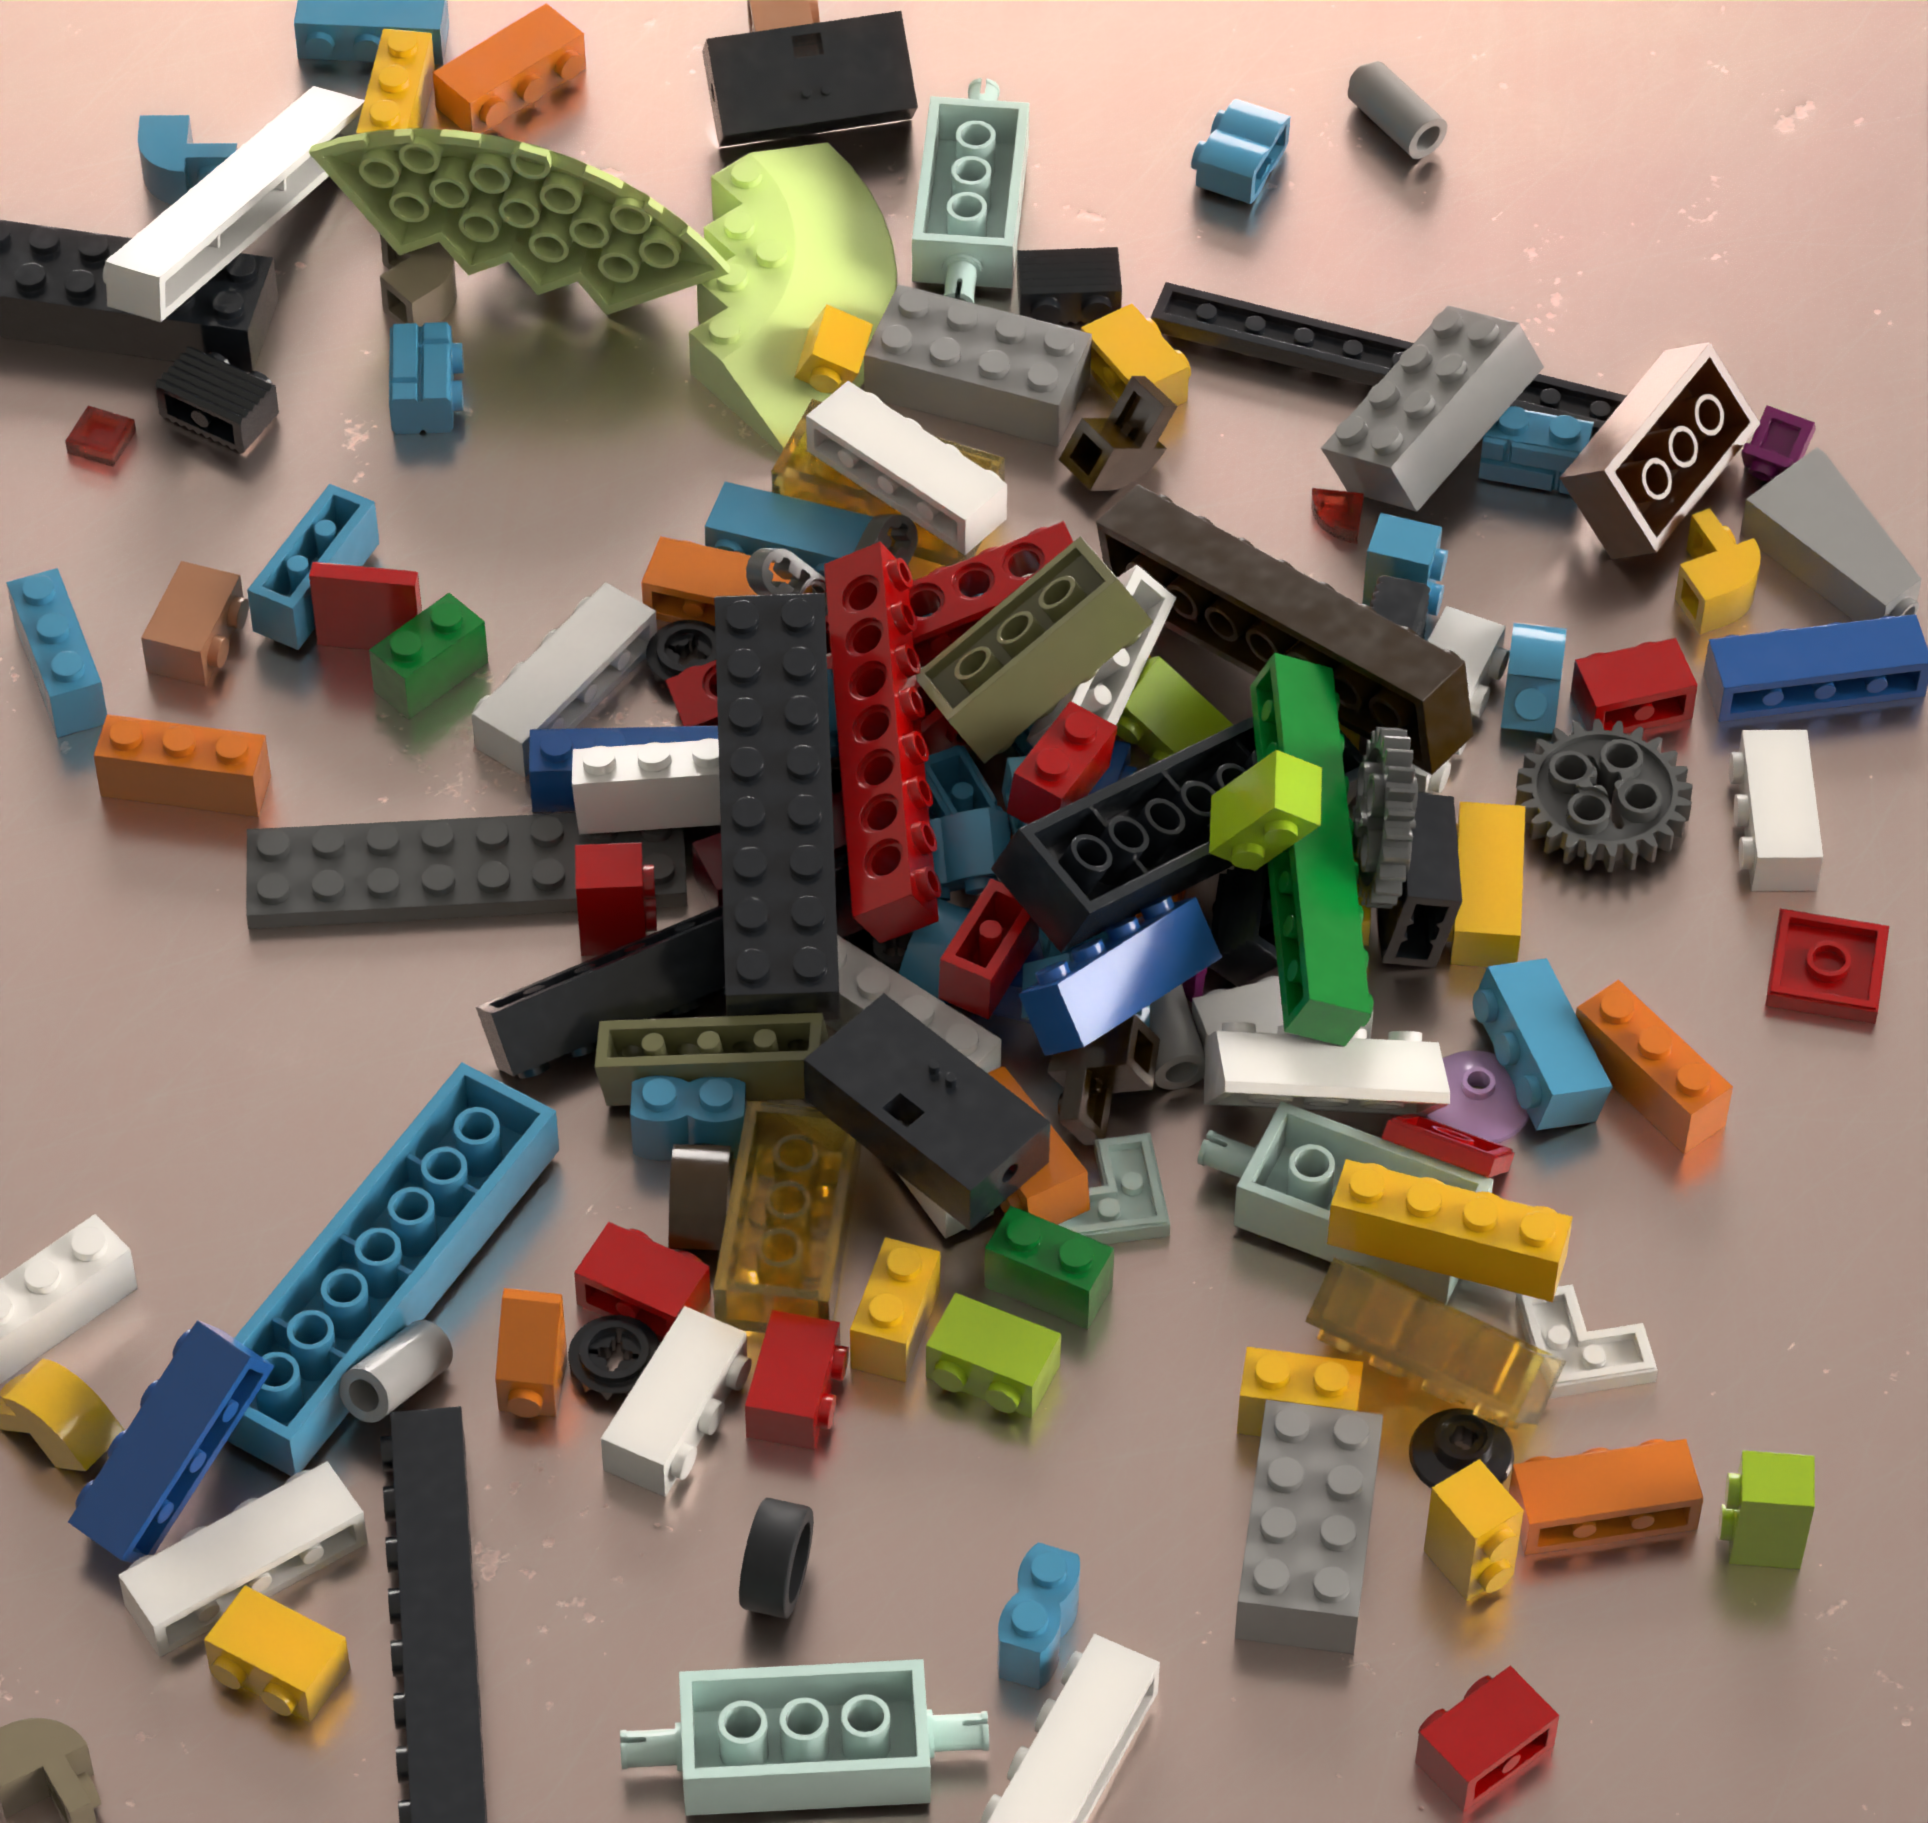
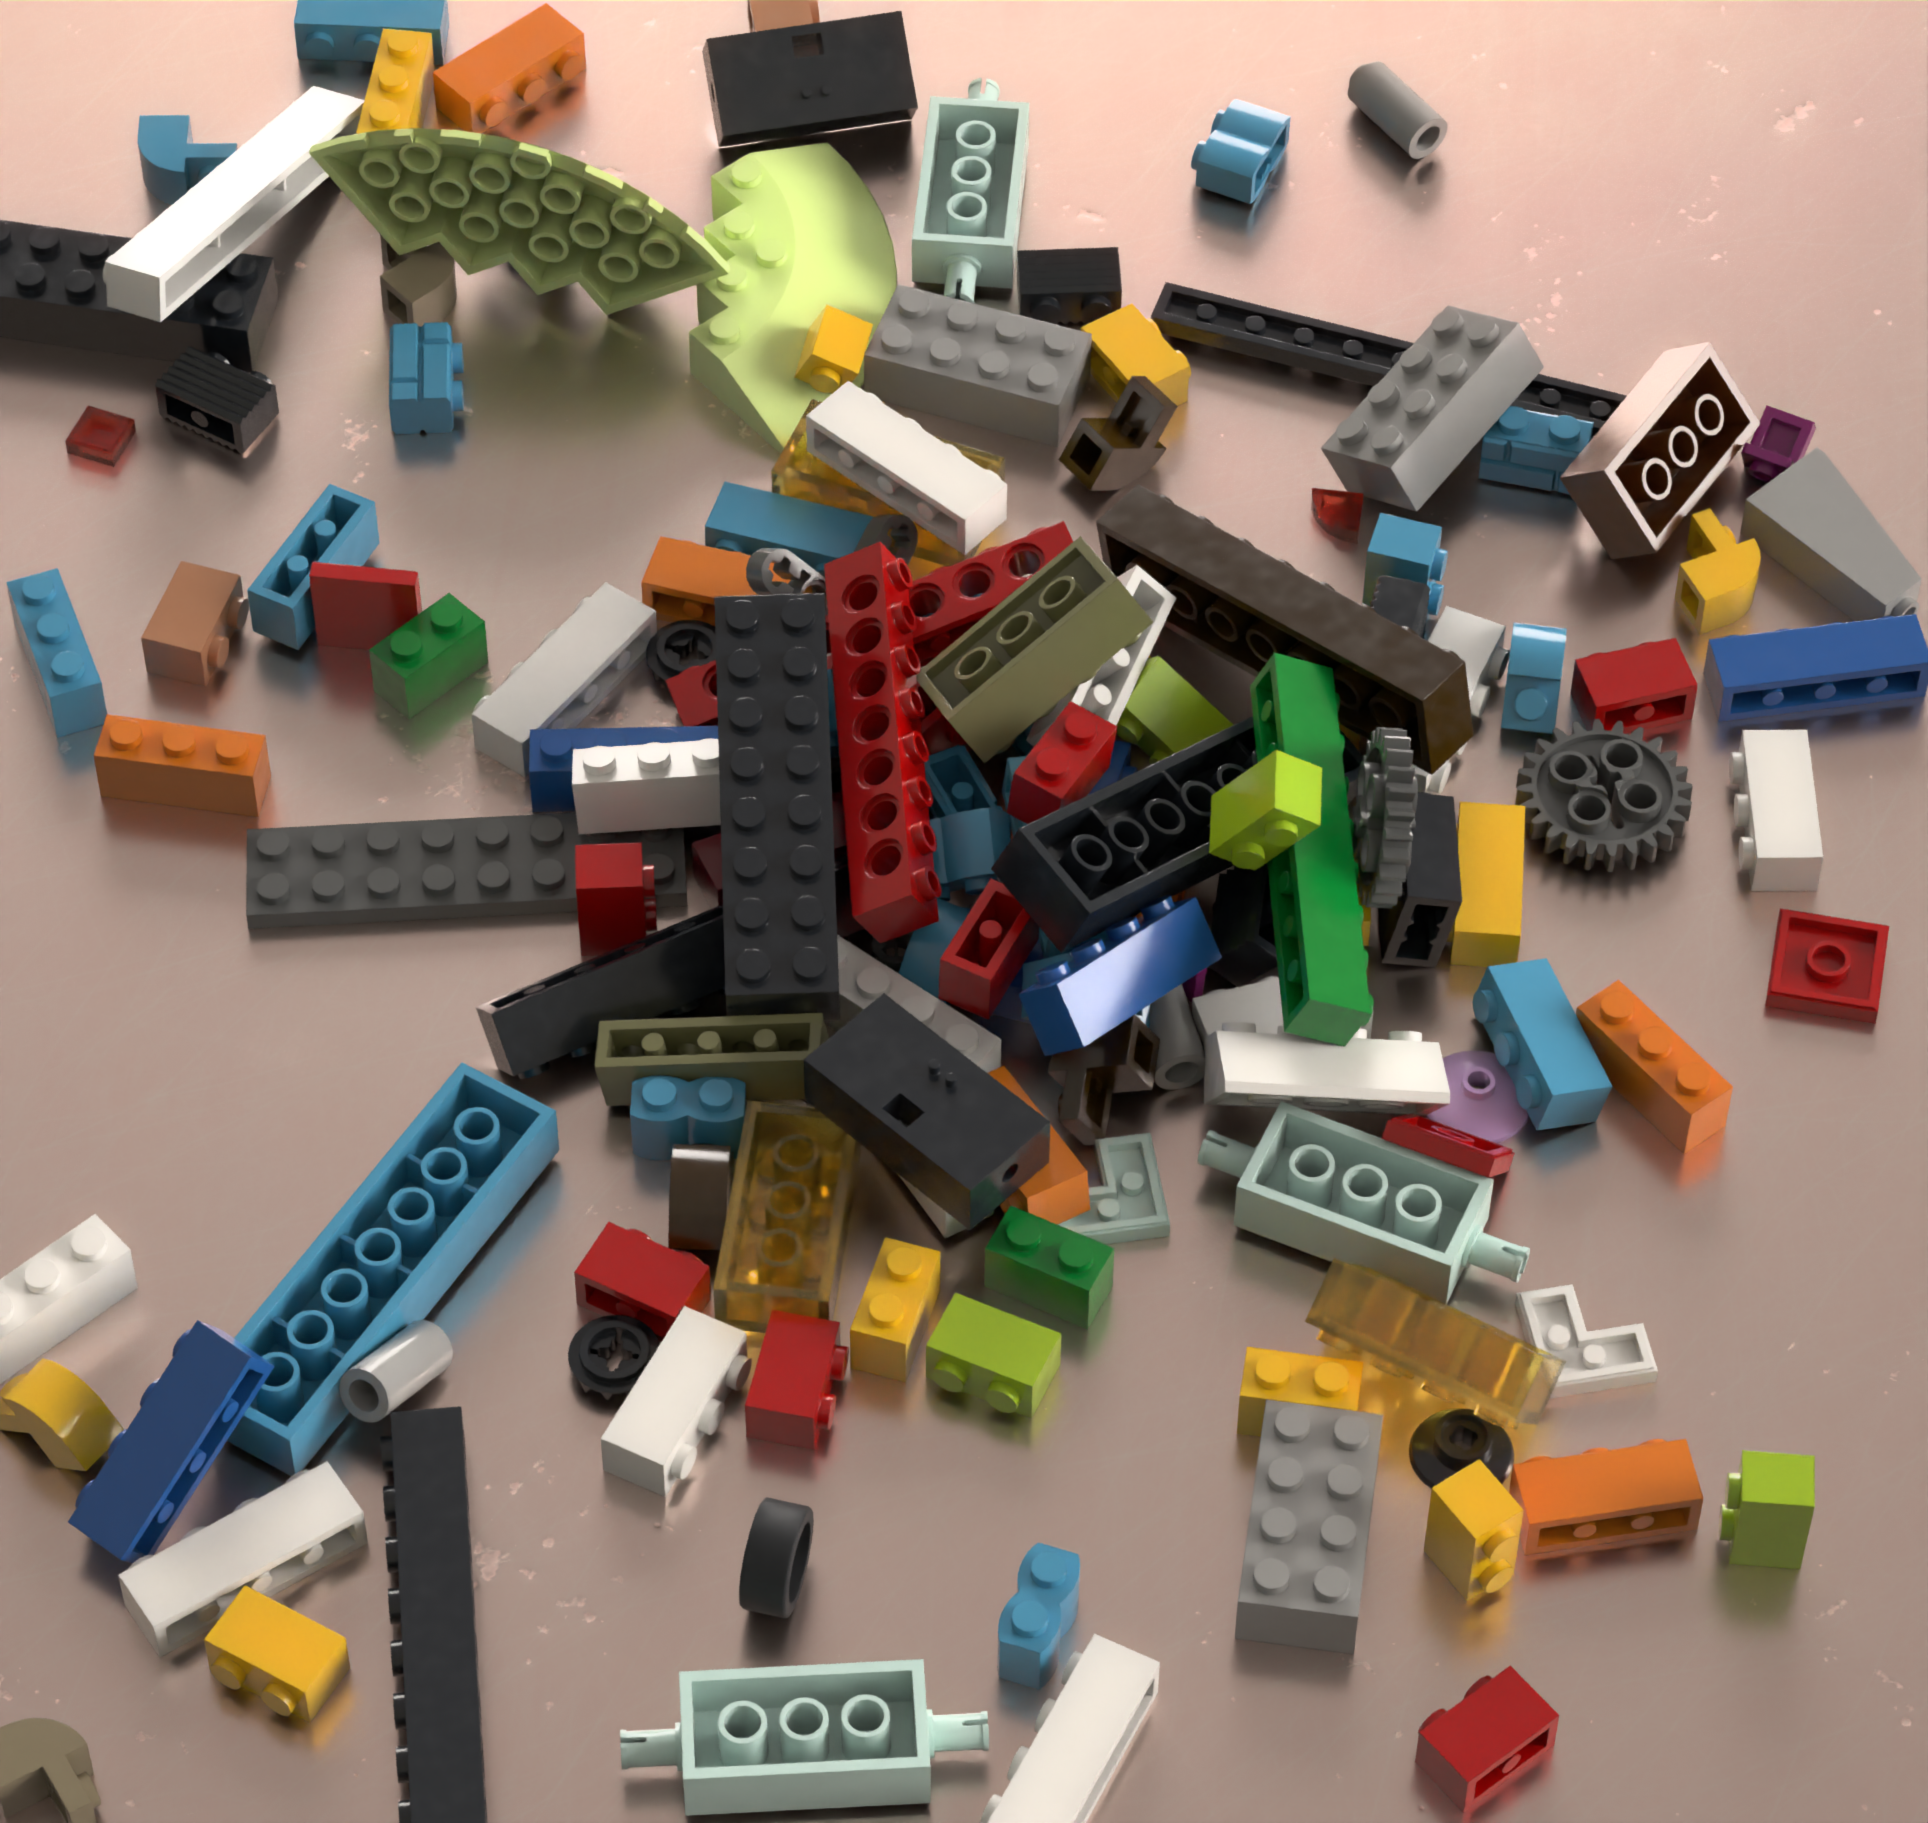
orange slope [495,1288,568,1418] -> none
yellow brick [1327,1159,1573,1302] -> none

